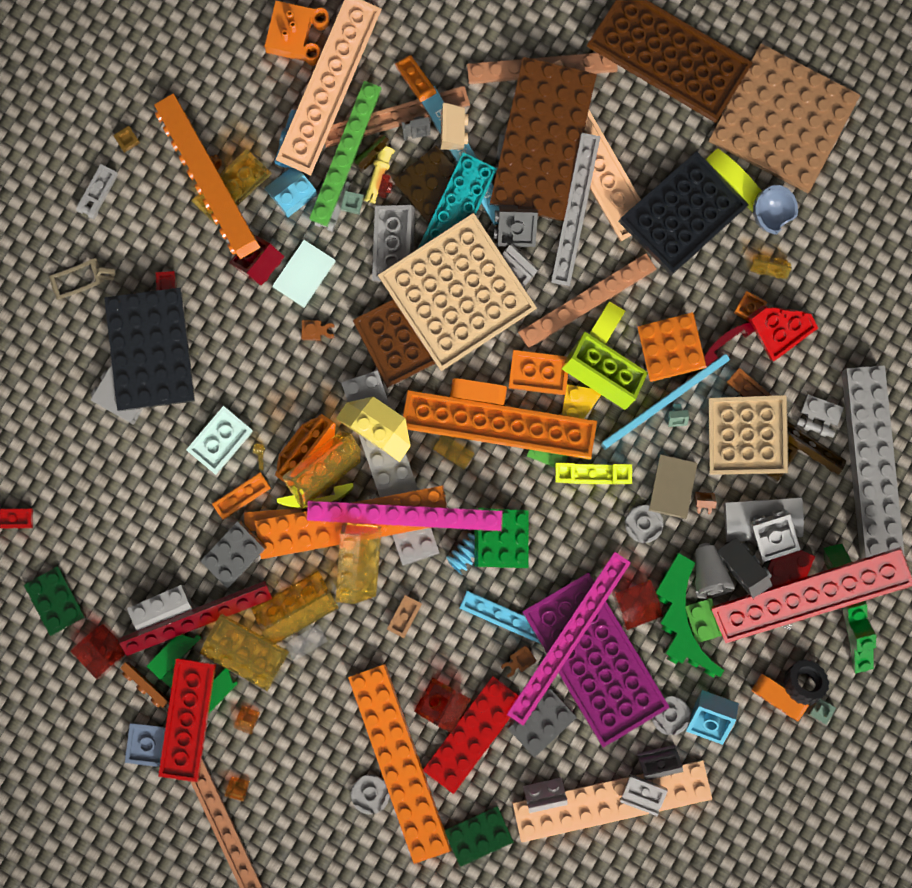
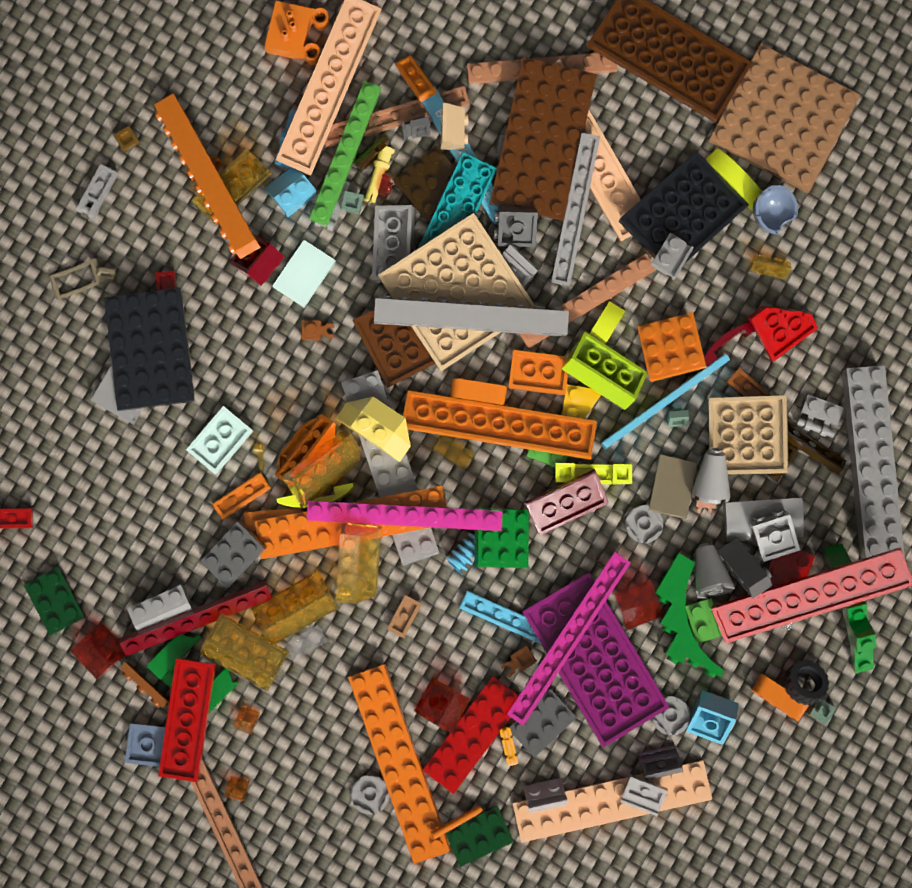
orange piece [734,291,767,322] -> none
none -> light grey brick [374,296,569,337]
none -> orange bar [430,805,483,840]
none -> light orange axle [499,727,518,766]
none -> tile [525,469,609,535]
none -> light grey plate [651,233,694,280]
none -> light grey cone [691,448,730,504]

